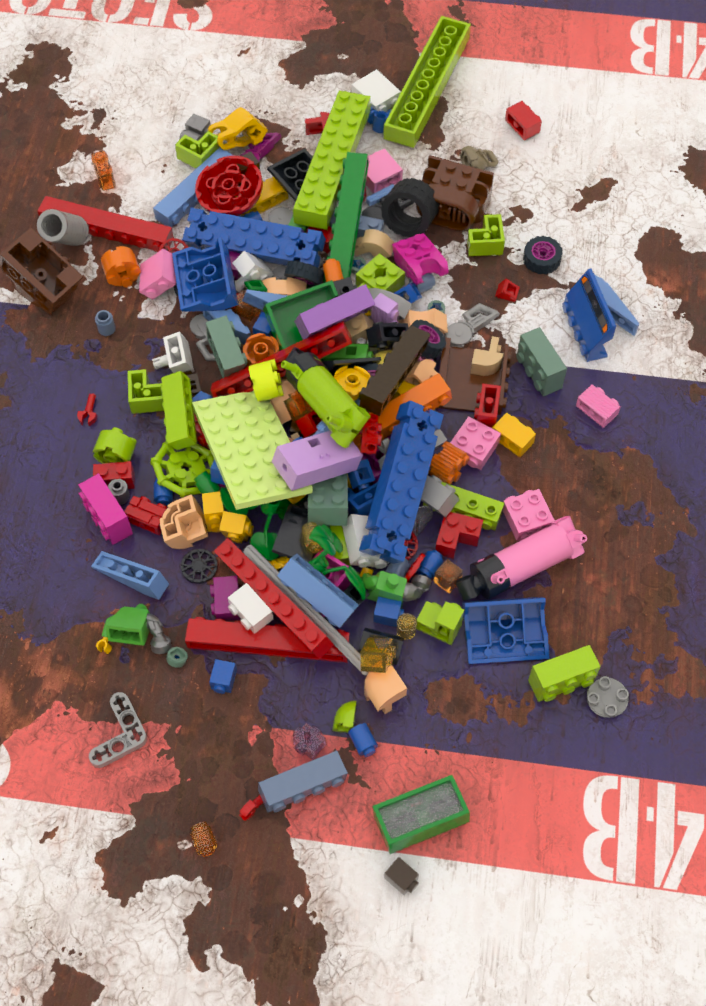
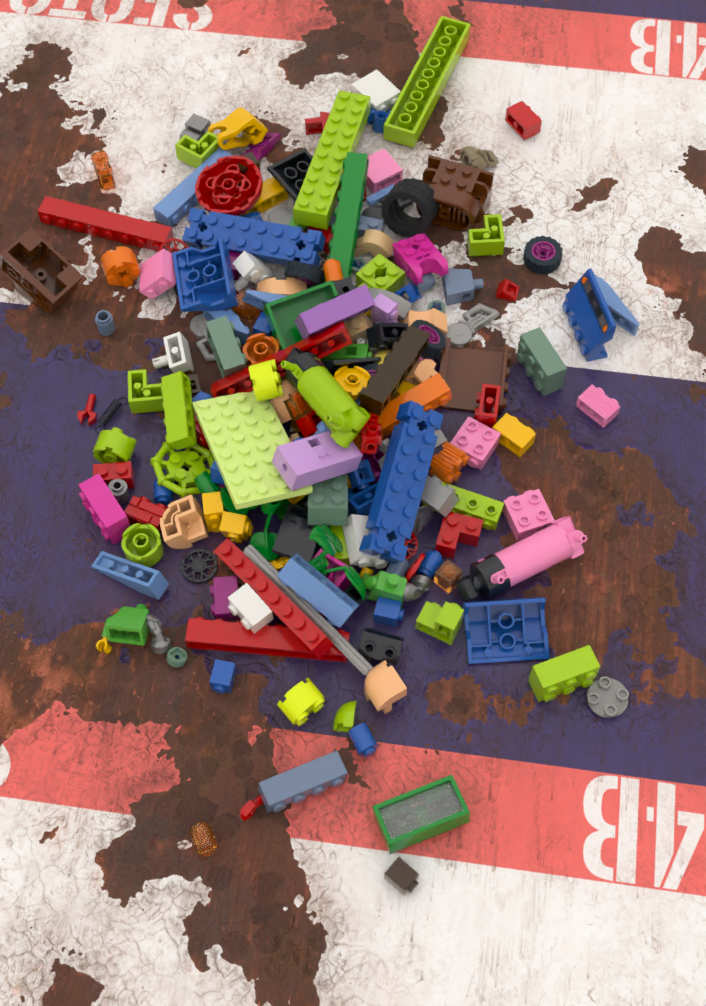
light grey piece [37,209,89,246] -> none
light grey beam [89,692,147,768] -> none
green slope [244,280,267,292] -> none
clear purple brick [293,723,326,760] -> none
clear yellow brick [301,522,323,553] -> none
clear yellow brick [361,637,396,673] -> none
clear yellow brick [396,613,417,639] -> none
tan brick [470,336,504,376] -> none
none -> black piece [95,397,127,434]
none -> lime brick [121,523,164,567]
none -> neon yellow brick [277,678,325,727]
none -> sand blue torso [442,268,484,306]

